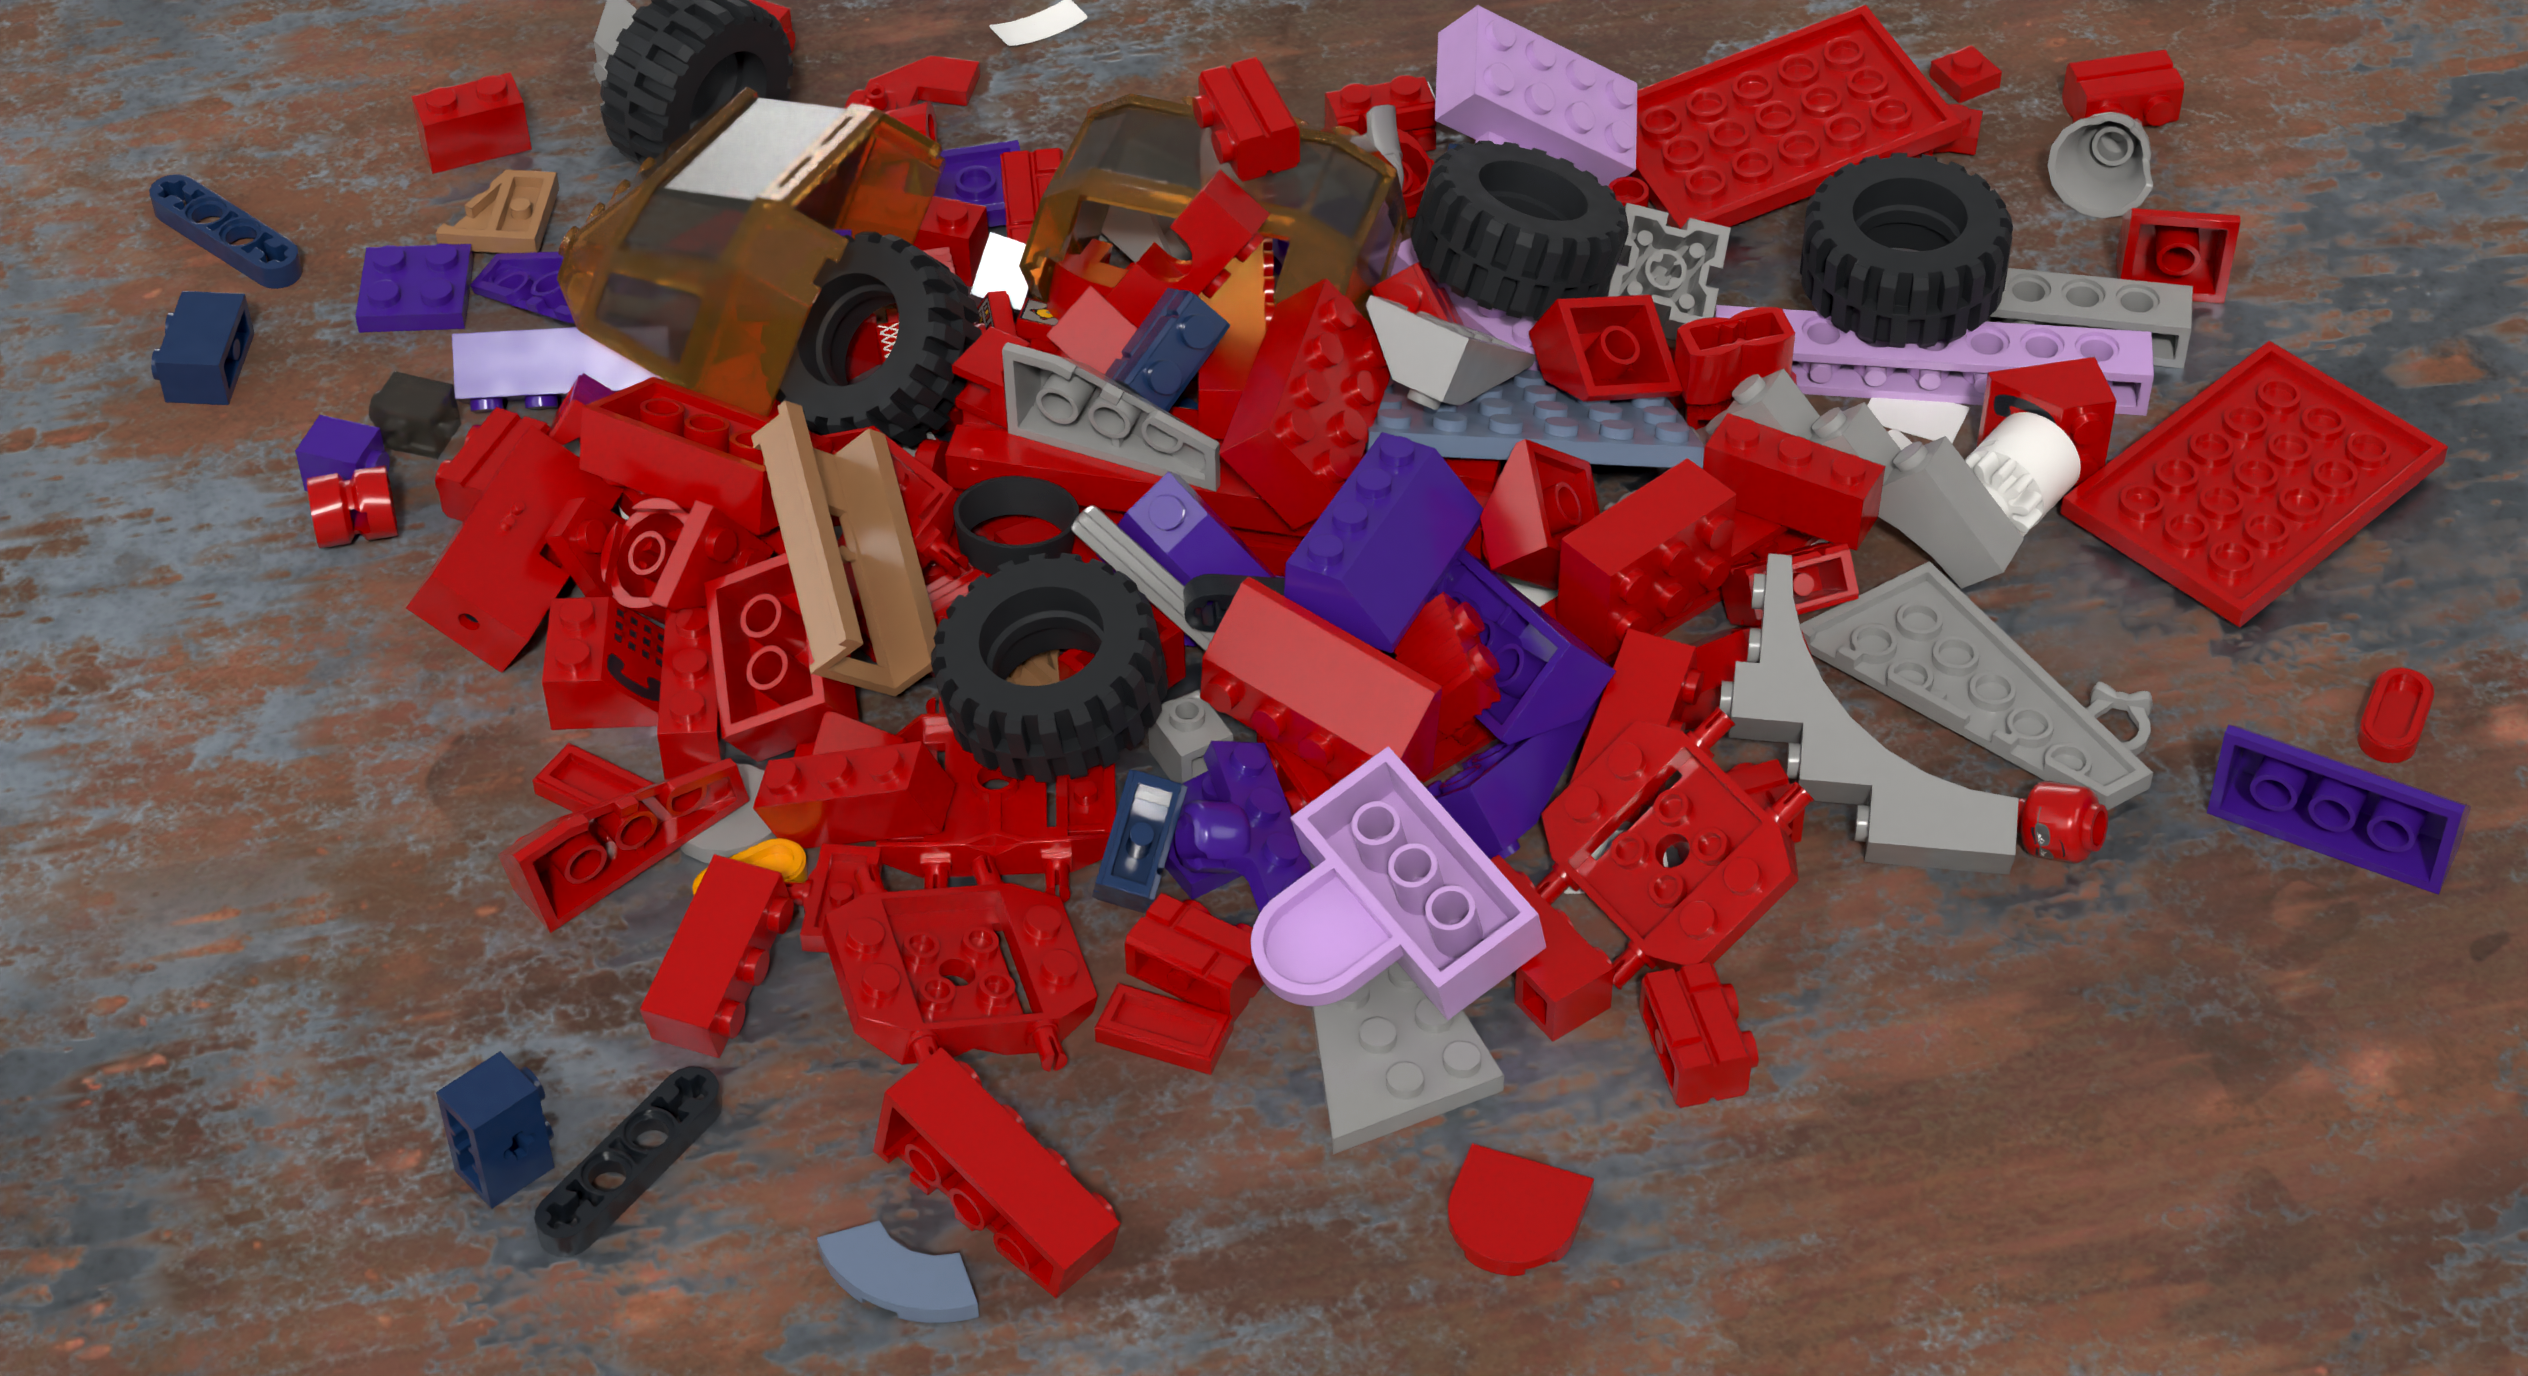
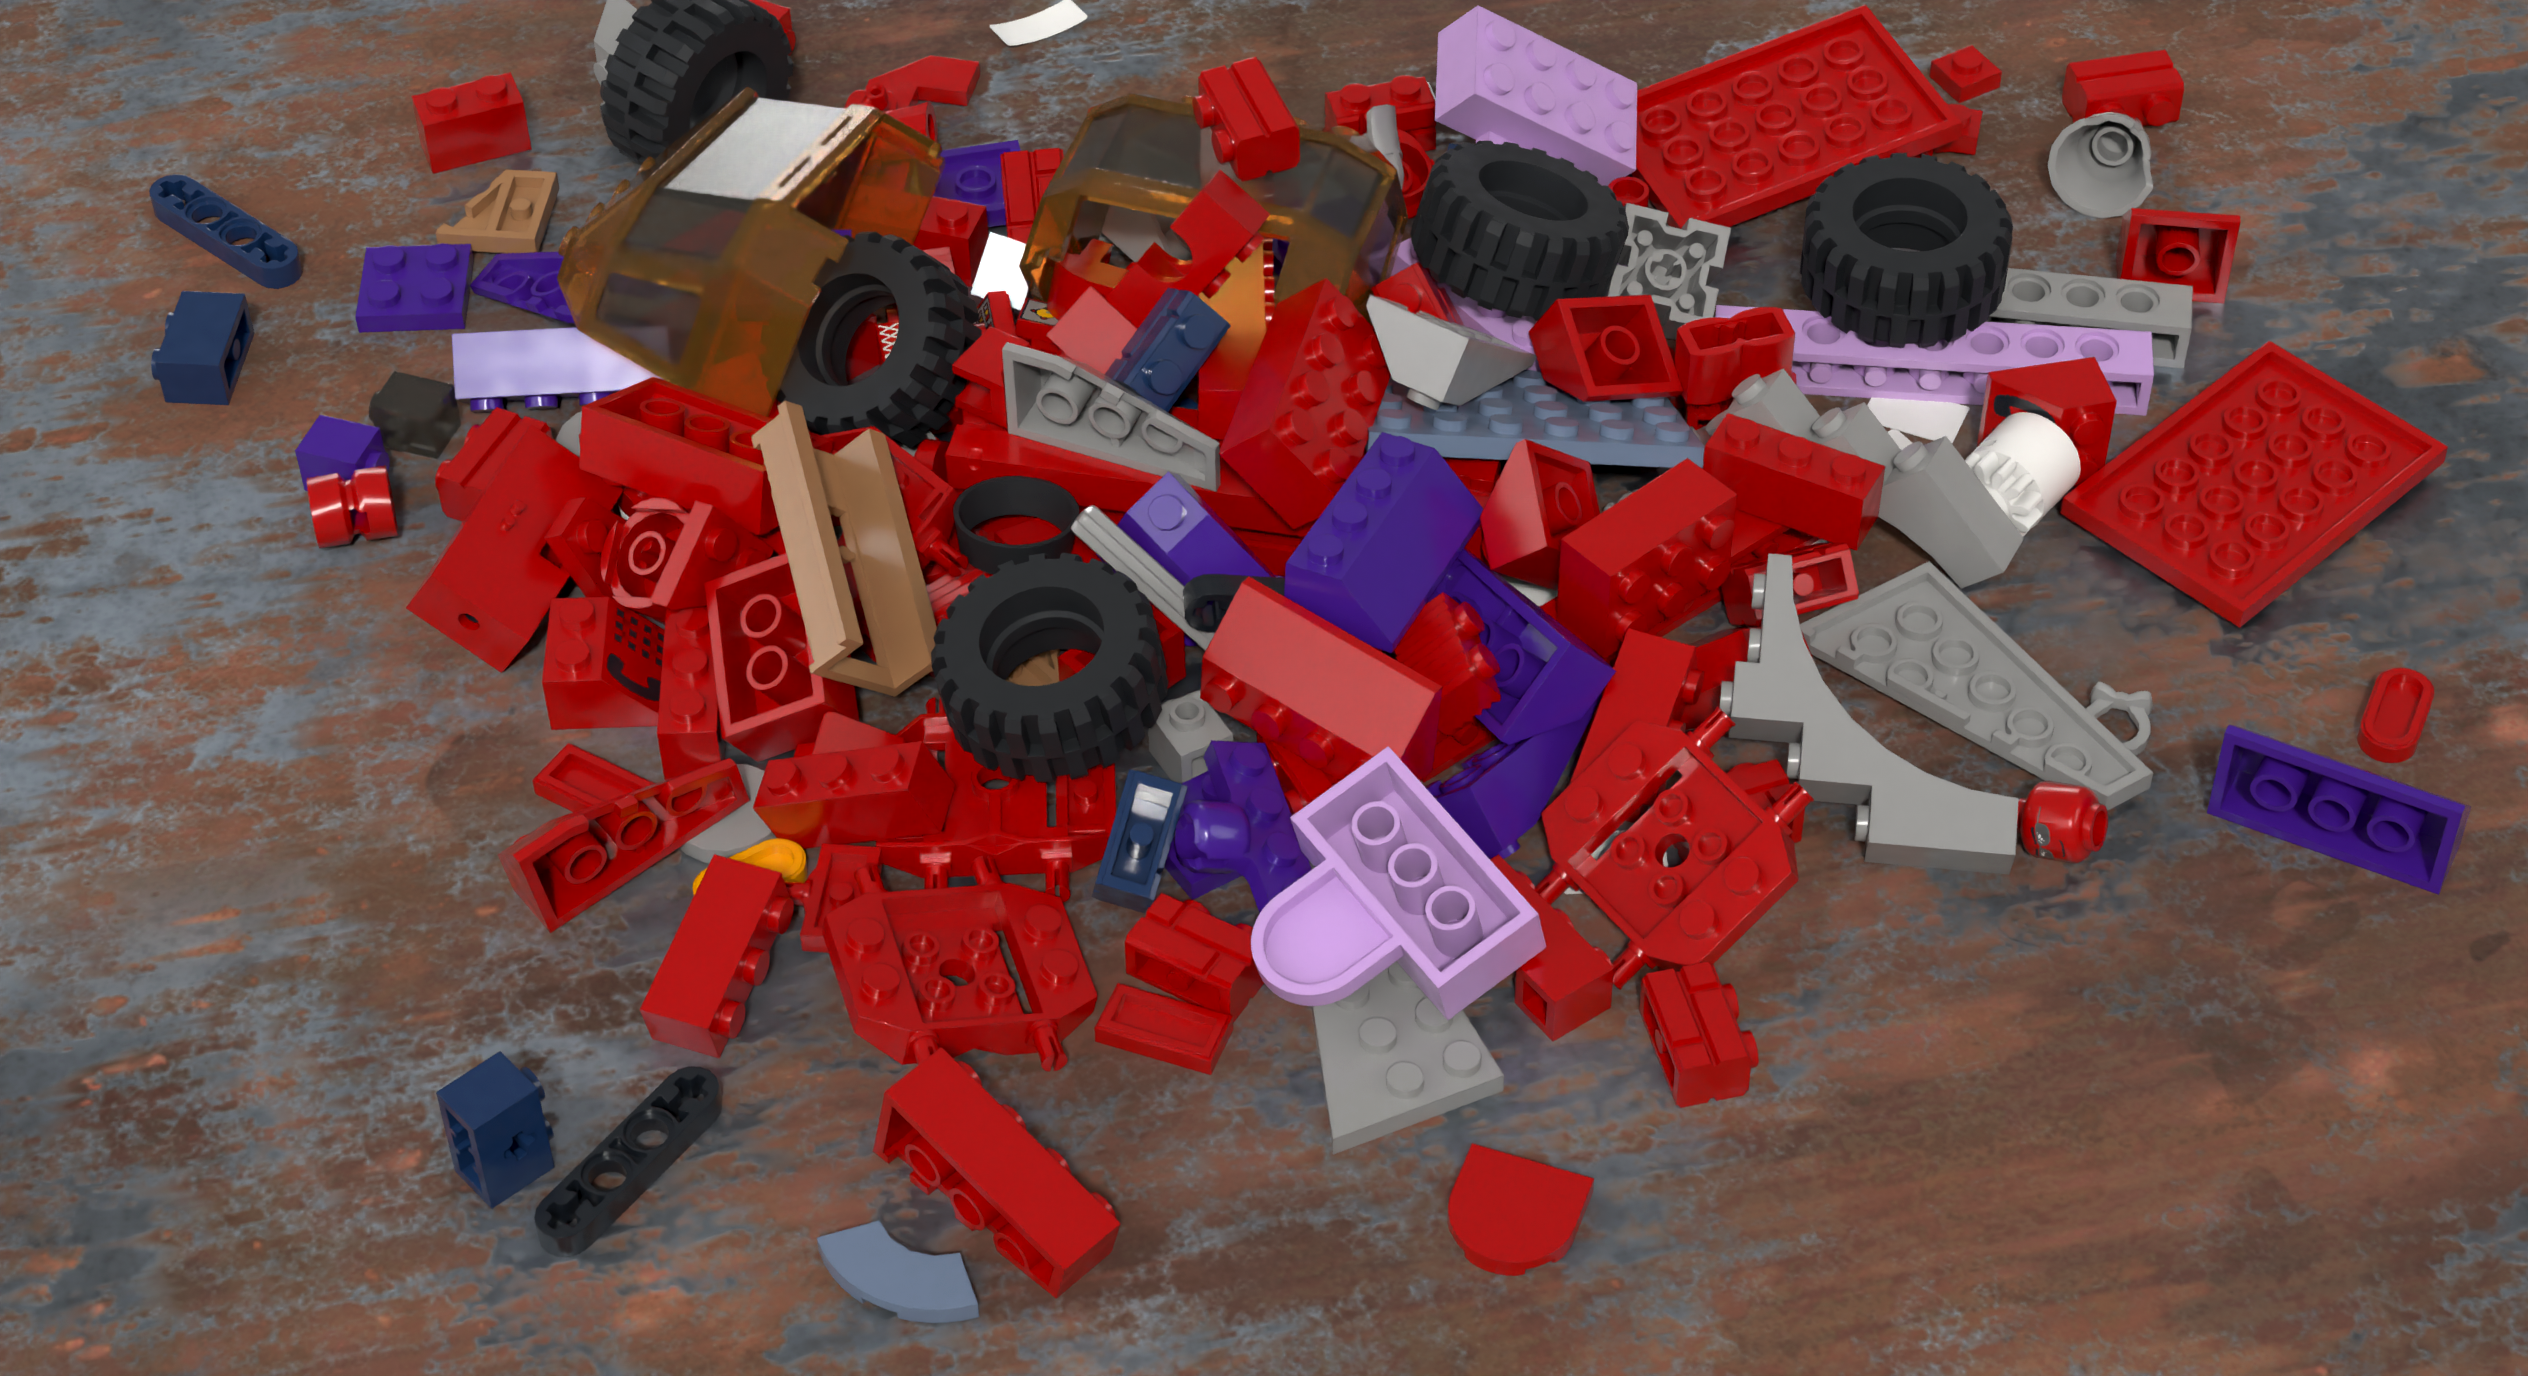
red slope [548,373,615,446] -> none

